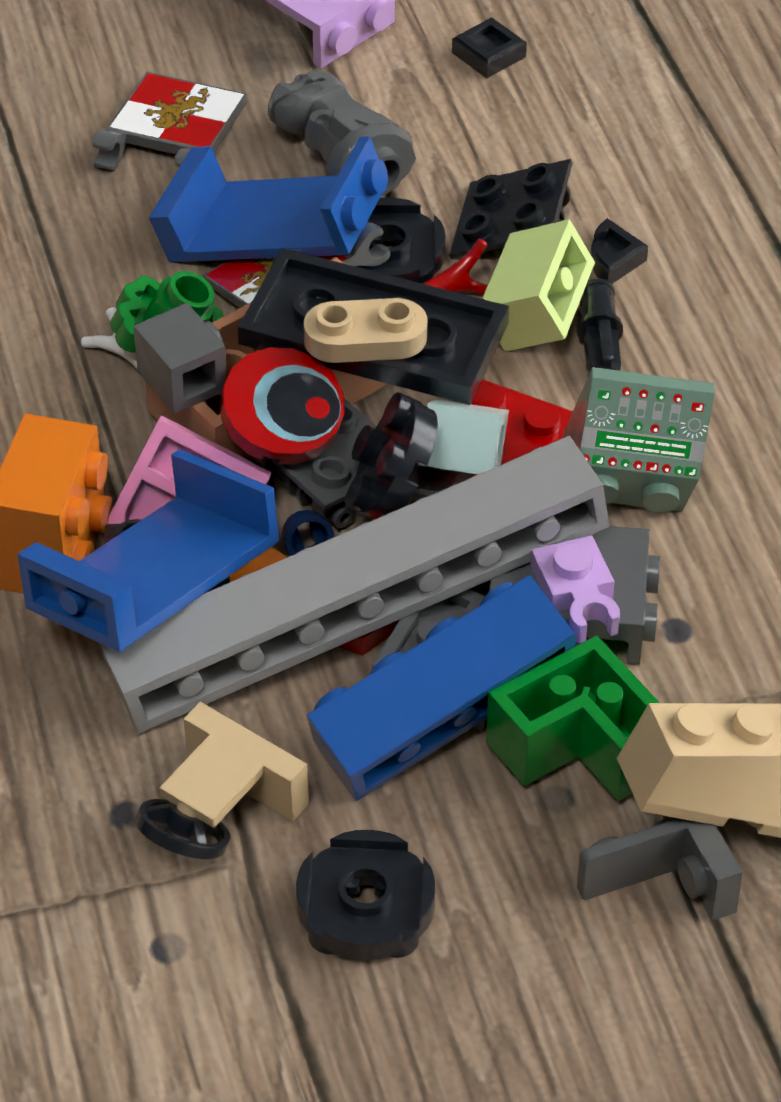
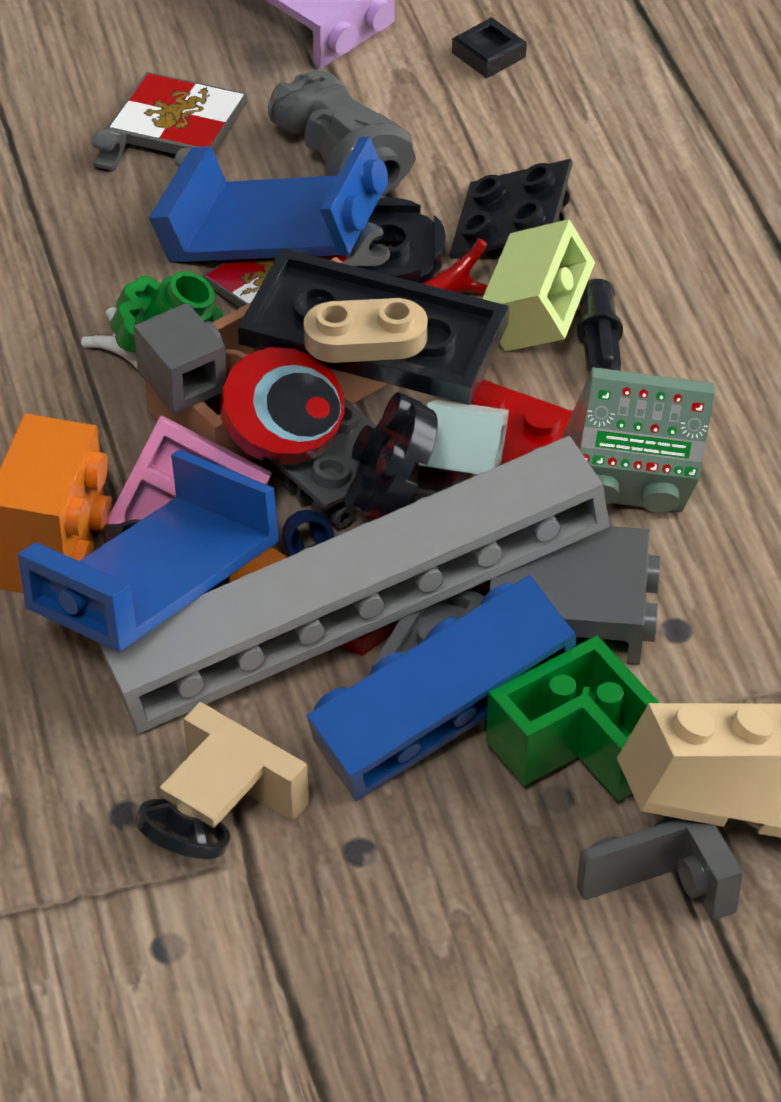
black plate [296,830,435,960] -> none
lavender plate [530,535,620,644] -> none
black tile [591,218,648,284] -> none

